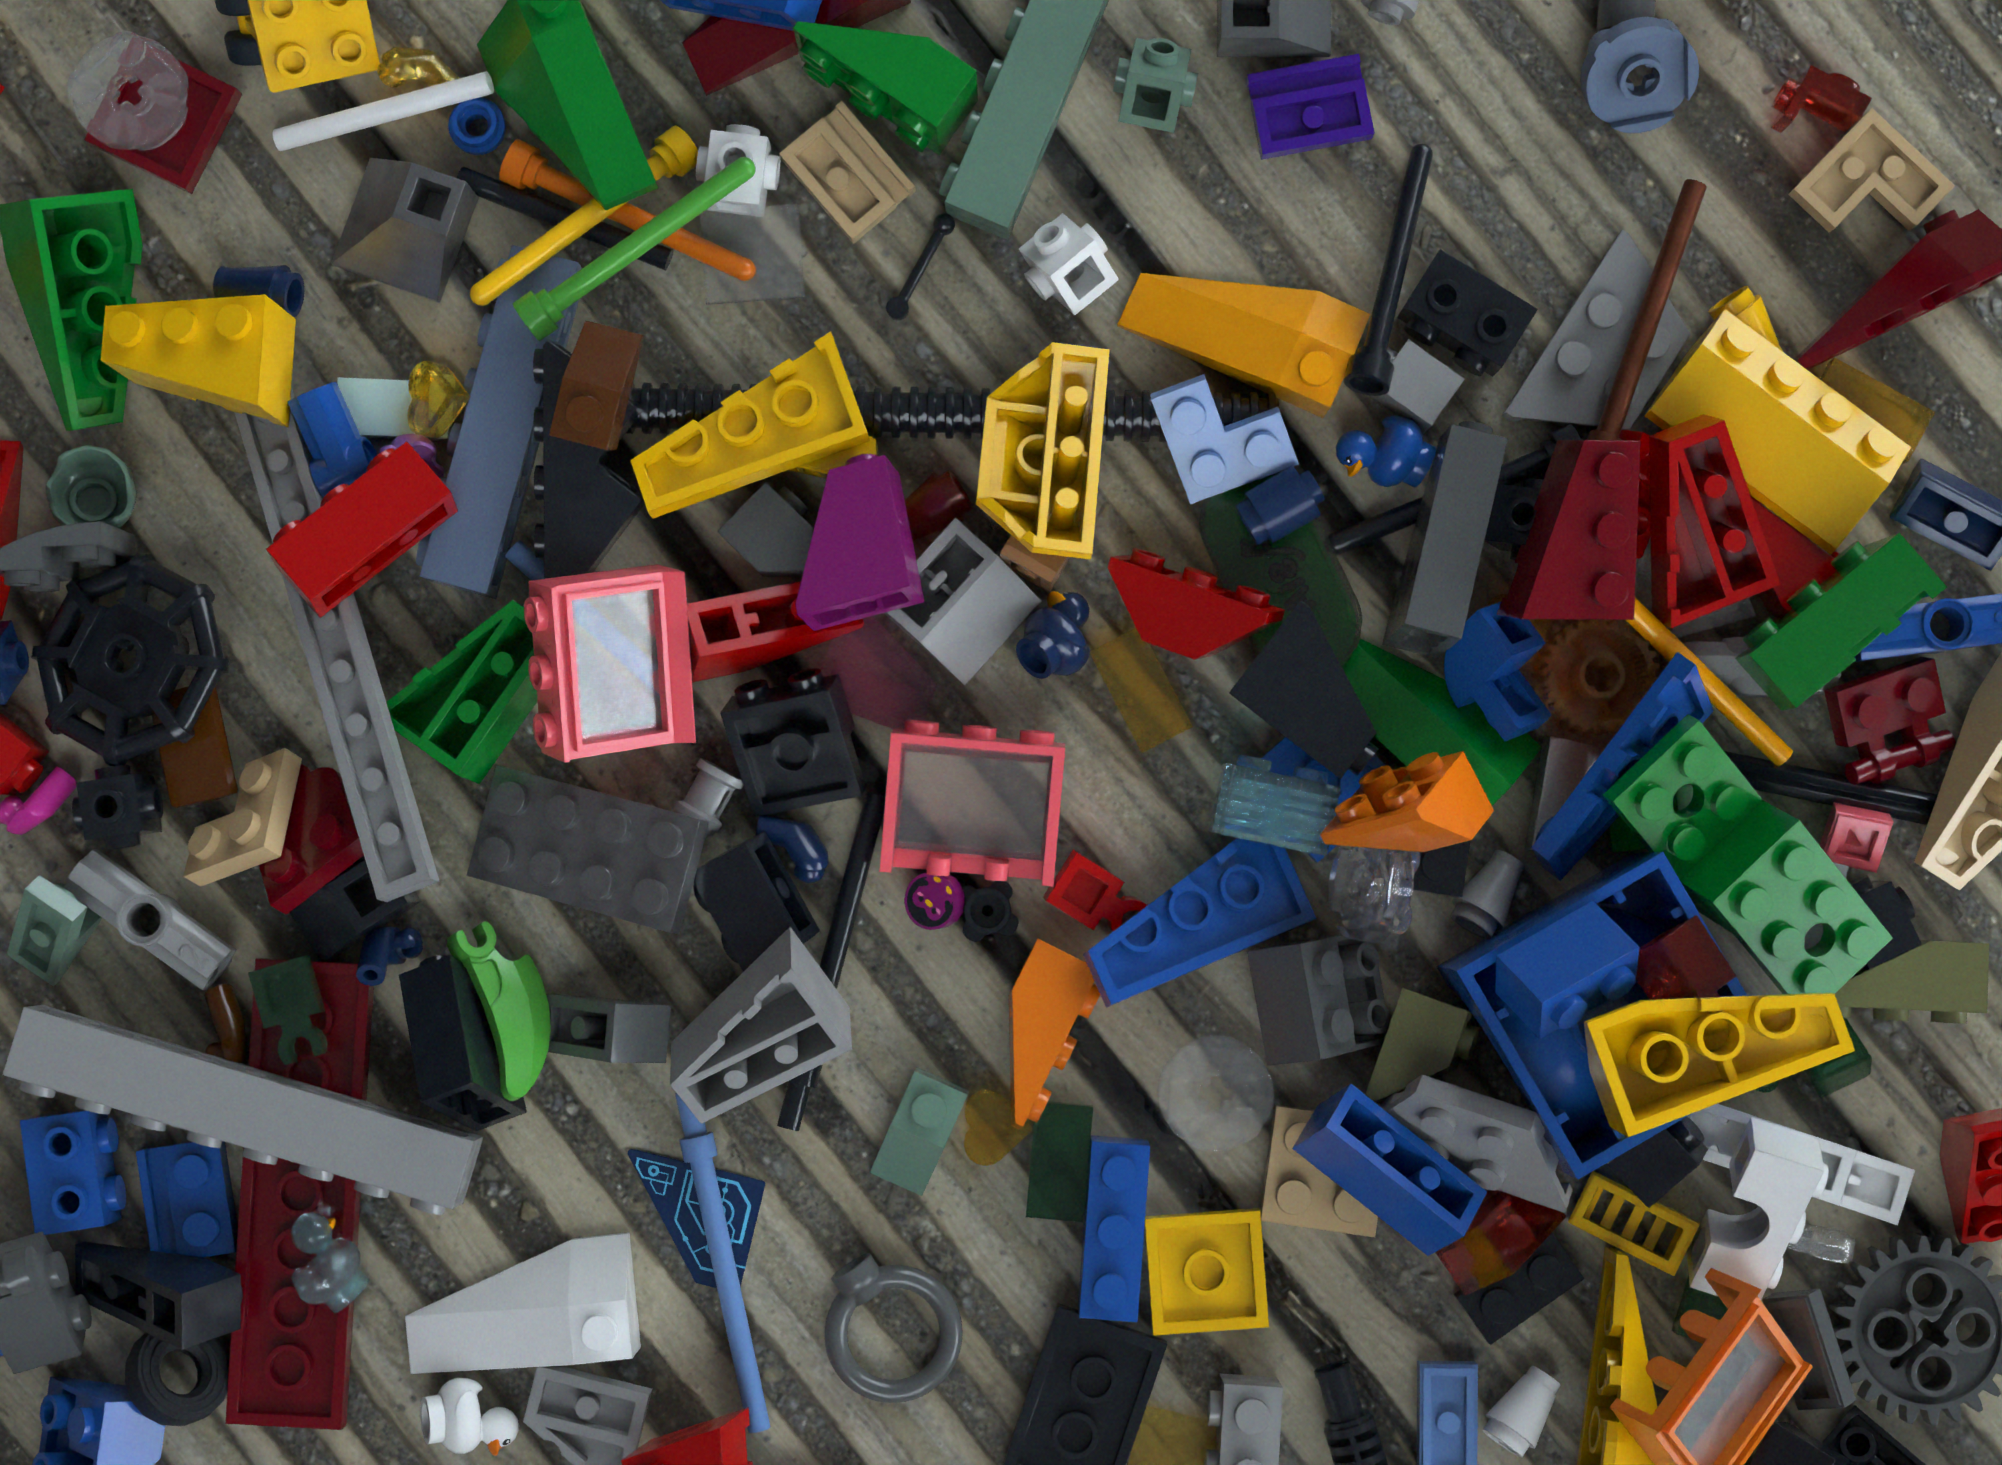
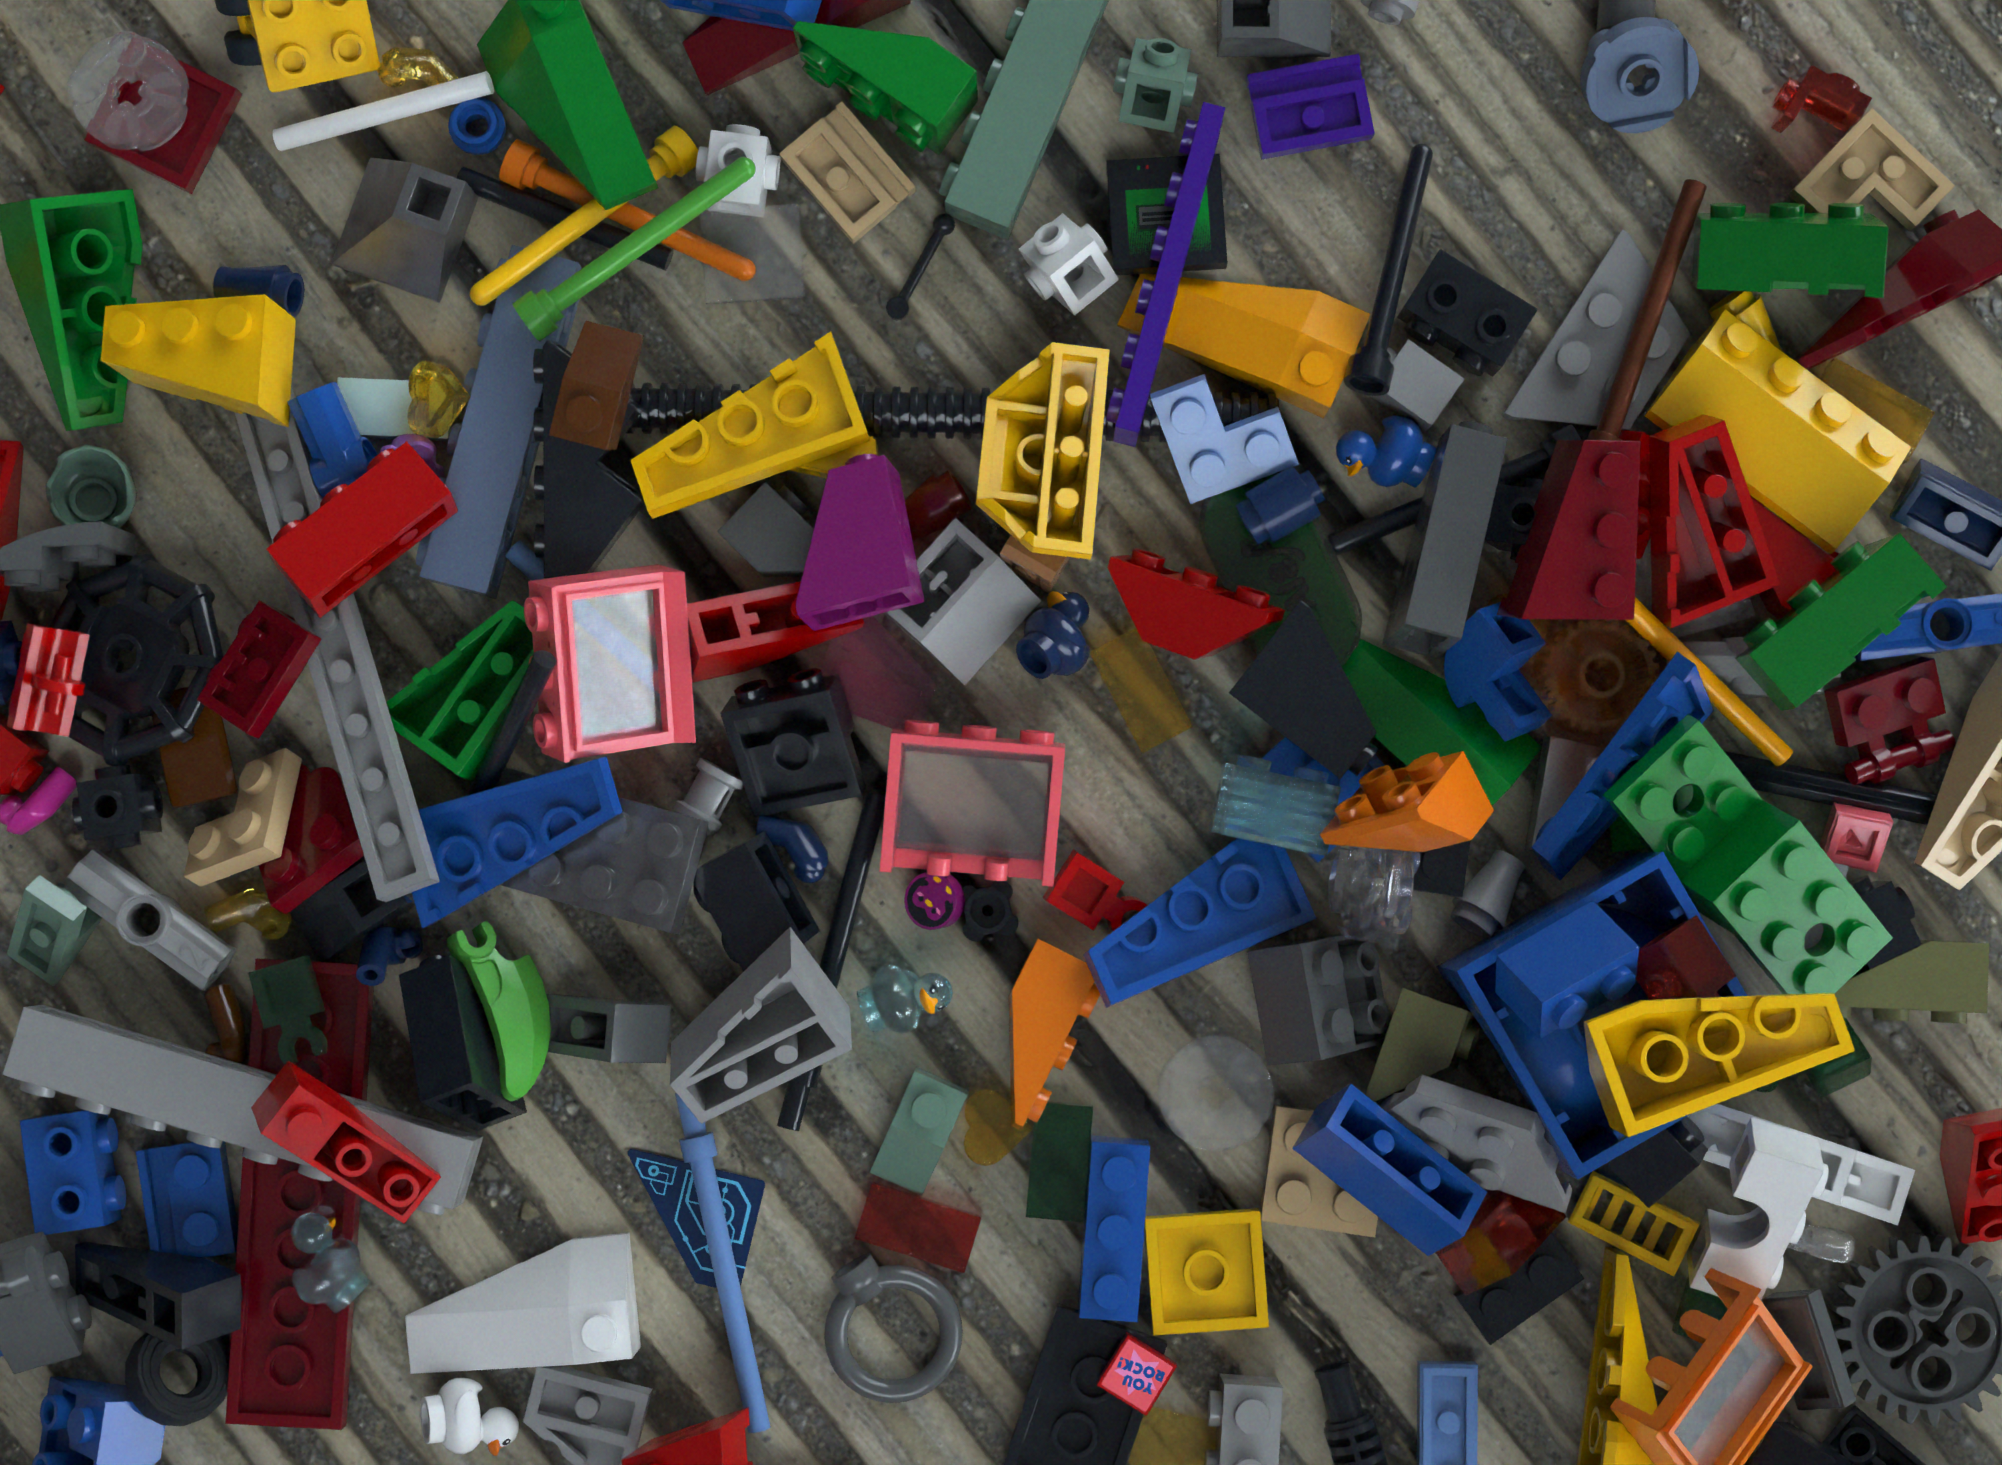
white cone [1482,1366,1561,1458] -> none
none -> red hips [7,623,90,737]
none -> dark red bracket [197,600,321,739]
none -> clear yellow arm [204,888,292,940]
none -> red slope [251,1061,441,1224]
none -> blue wing [412,756,623,929]
none -> black bar [466,650,556,796]
none -> clear red tile [854,1181,982,1273]
none -> clear light blue animal [857,964,953,1034]
none -> tile [1096,1332,1177,1416]
none -> dark purple plate [1106,102,1226,447]
none -> black tile [1106,154,1228,275]
none -> green wedge [1692,203,1889,298]

